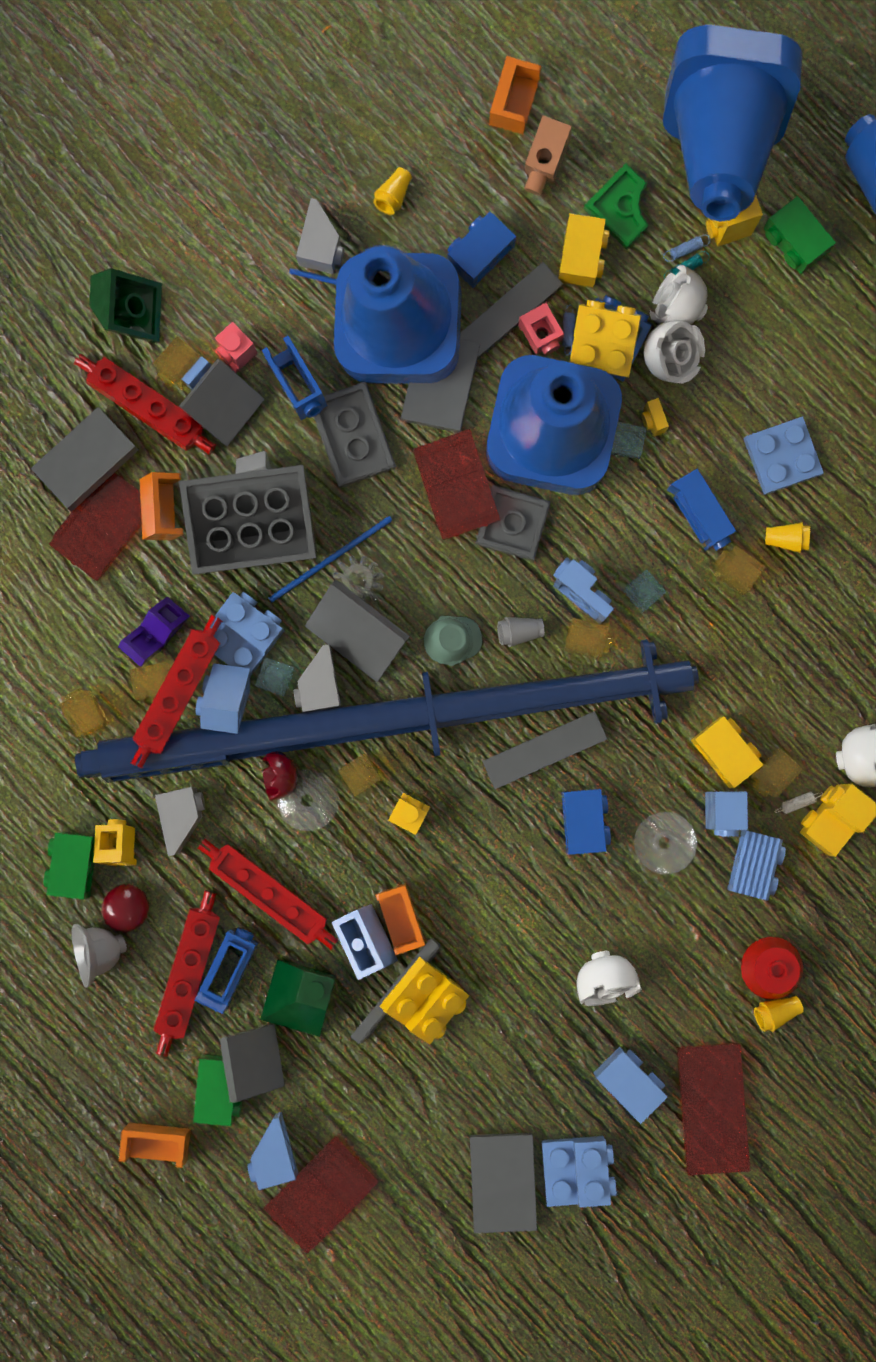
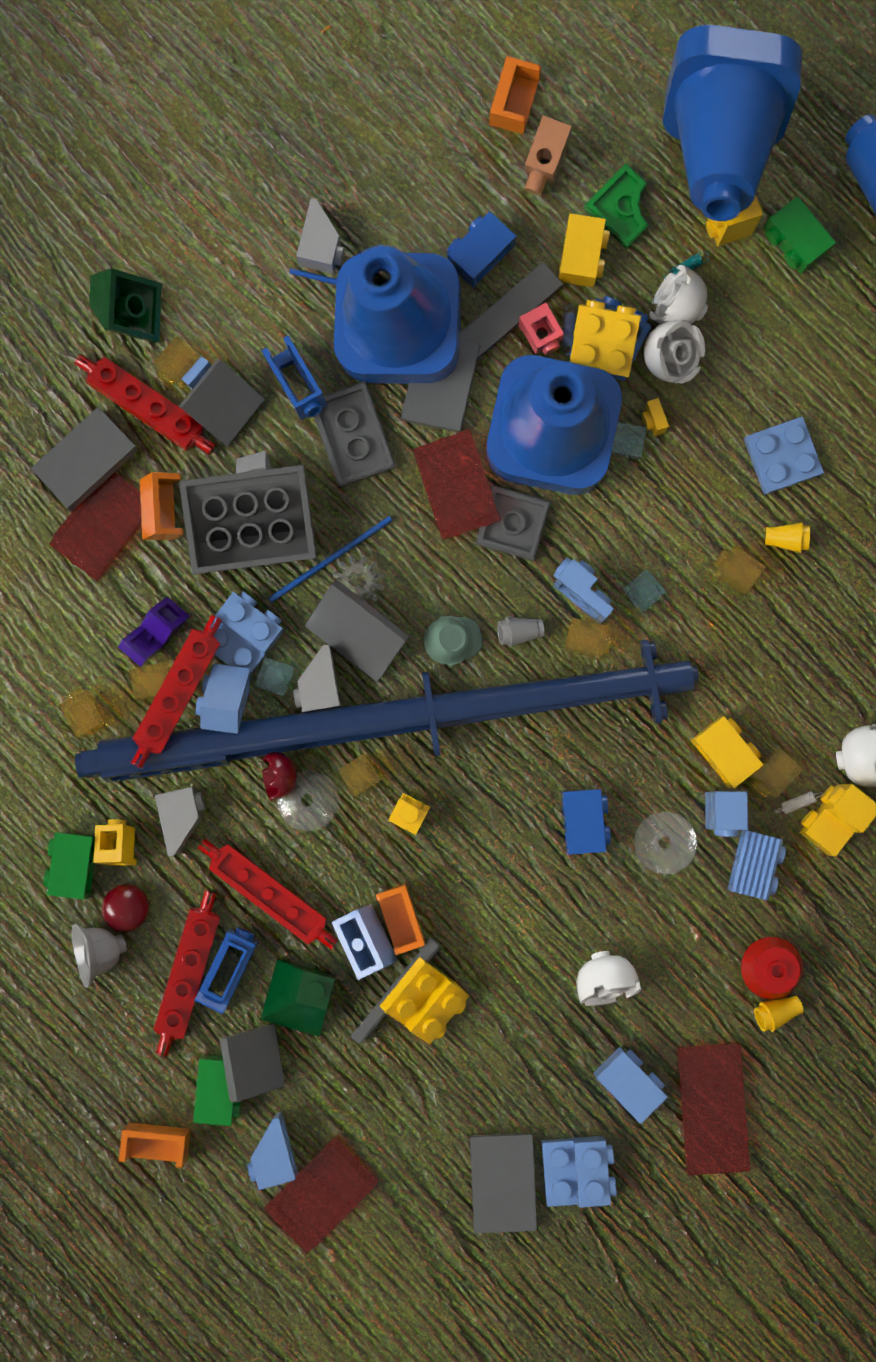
coral brick [214,322,257,373] -> none
yellow cone [373,167,412,215] -> none
dark grey tile [482,711,607,789] -> none
light blue piece [663,234,710,261] -> none
blue window [667,468,736,551] -> none

